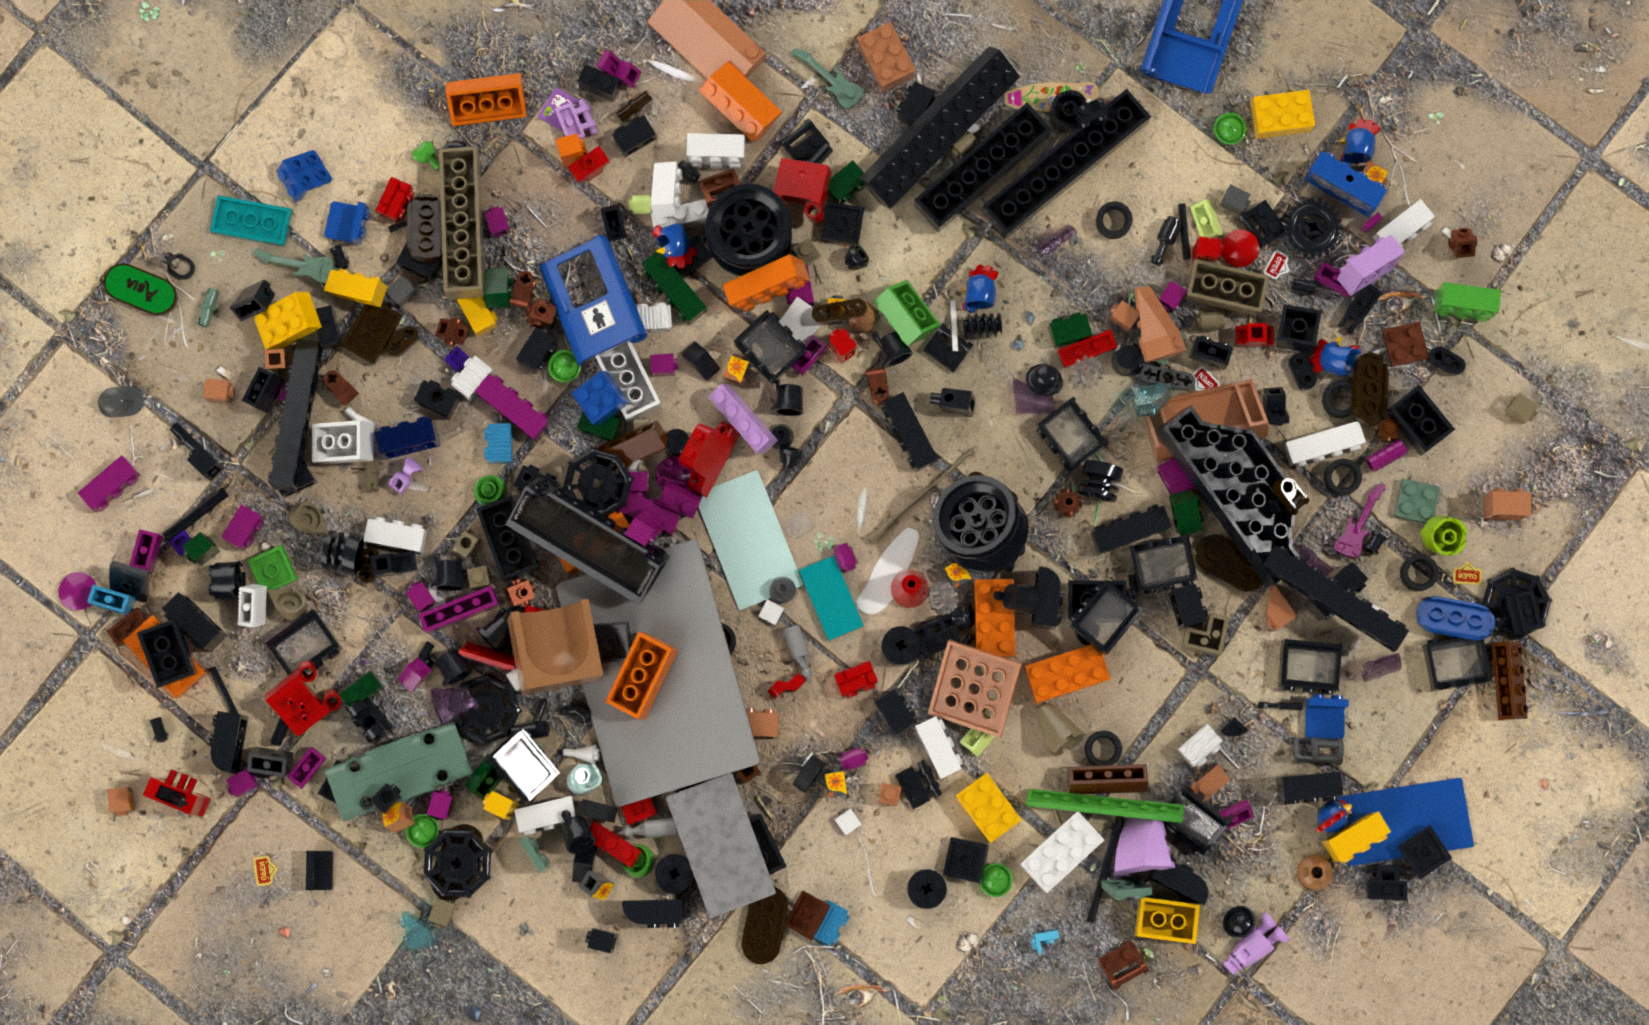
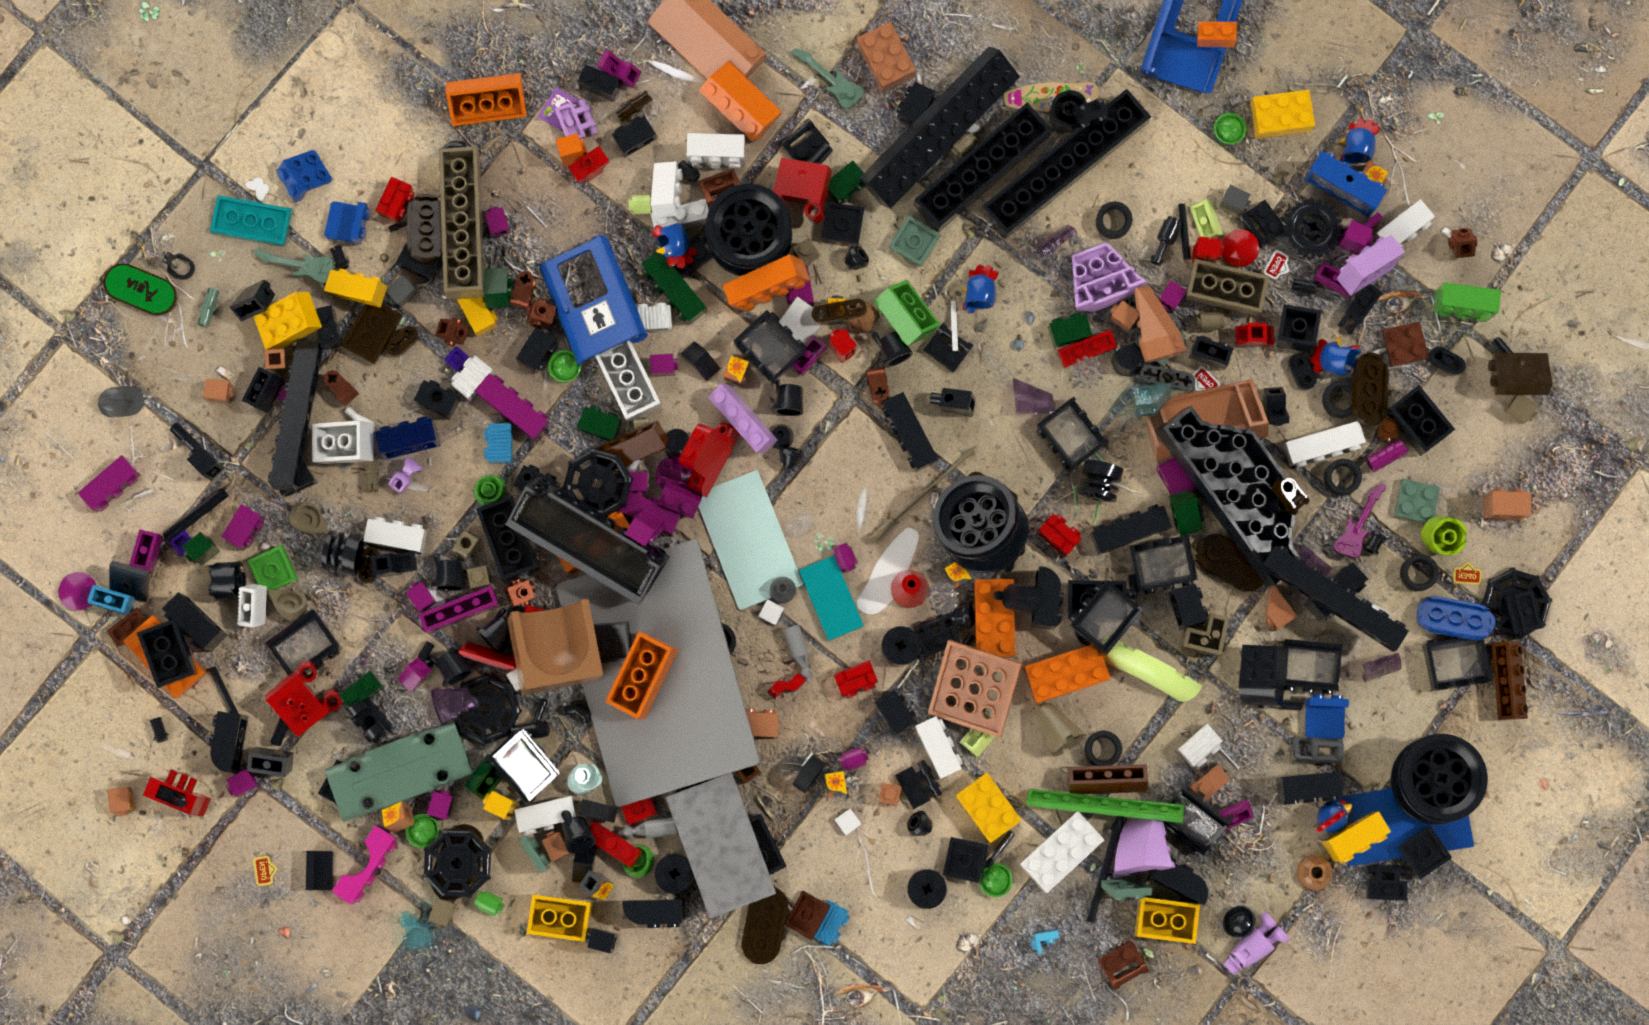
magenta brick [287,746,327,789] -> none
black brick [370,783,402,814] -> none
bright green rock [412,141,440,171] -> none
white cone [563,745,600,764] -> none
blue brick [571,370,629,426] -> none
black slope [600,204,627,242] -> none
black piece [963,313,1002,339] -> none
black hat [1025,363,1063,396] -> none
copper brick [1054,489,1082,518] -> none
black tile [1221,717,1249,737] -> none
none -> white sticker [245,178,269,201]
none -> dark pink arch [332,825,398,905]
none -> bright green brick [474,891,505,917]
none -> yellow brick [526,894,593,942]
none -> nougat brick [542,830,570,862]
none -> sand green plate [889,215,941,268]
none -> black cone [907,811,932,836]
none -> black piece [985,830,1015,869]
none -> red brick [1037,514,1082,557]
none -> lavender wedge [1072,242,1147,312]
none -> yellowish green brick [1102,635,1202,702]
none -> orange brick [1197,21,1237,47]
none -> black brick [1239,645,1288,707]
none -> magenta brick [1338,220,1374,255]
none -> black wheel [1391,734,1488,825]
none -> dark brown piece [1488,337,1553,395]

